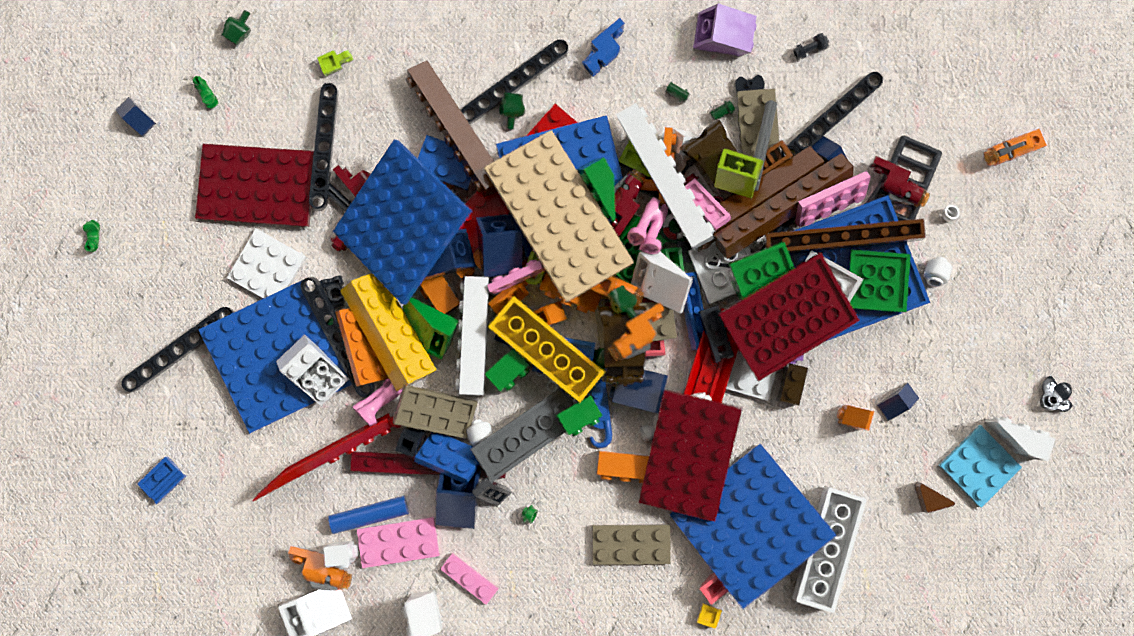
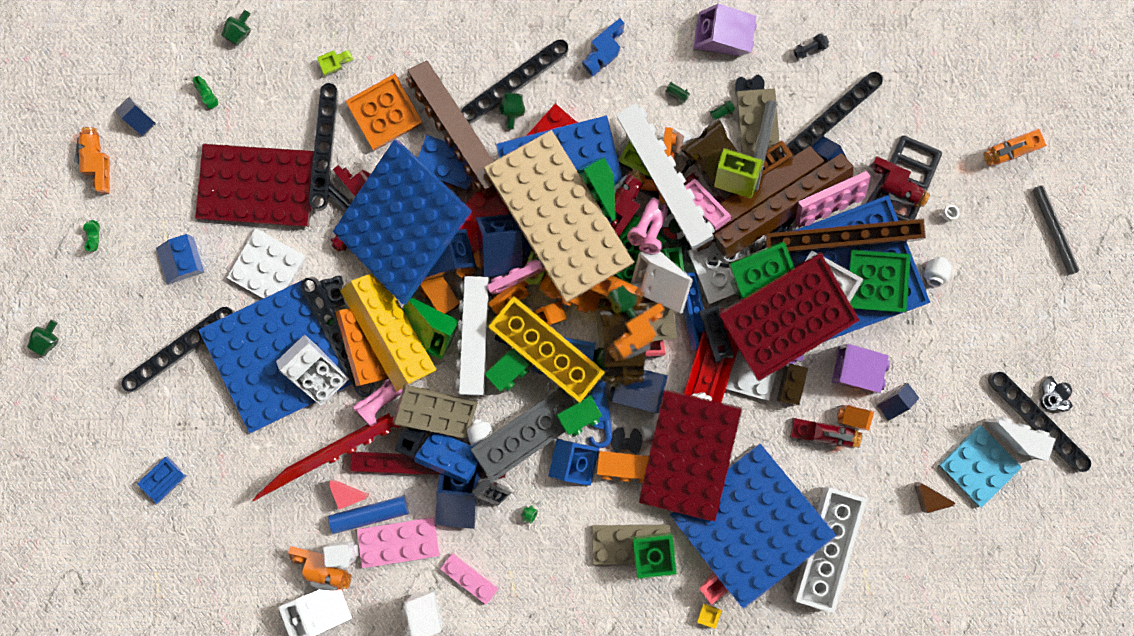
none -> dark green piece [27,319,59,356]
none -> orange plate [74,127,110,194]
none -> blue slope [156,234,205,284]
none -> coral slope [329,480,369,510]
none -> orange plate [346,73,423,151]
none -> blue slope [548,438,599,486]
none -> black piece [612,427,642,454]
none -> green brick [632,532,677,579]
none -> dark red plate [790,418,862,449]
none -> medium lavender slope [831,344,890,393]
none -> black beam [988,371,1092,472]
none -> dark grey axle [1033,185,1080,275]

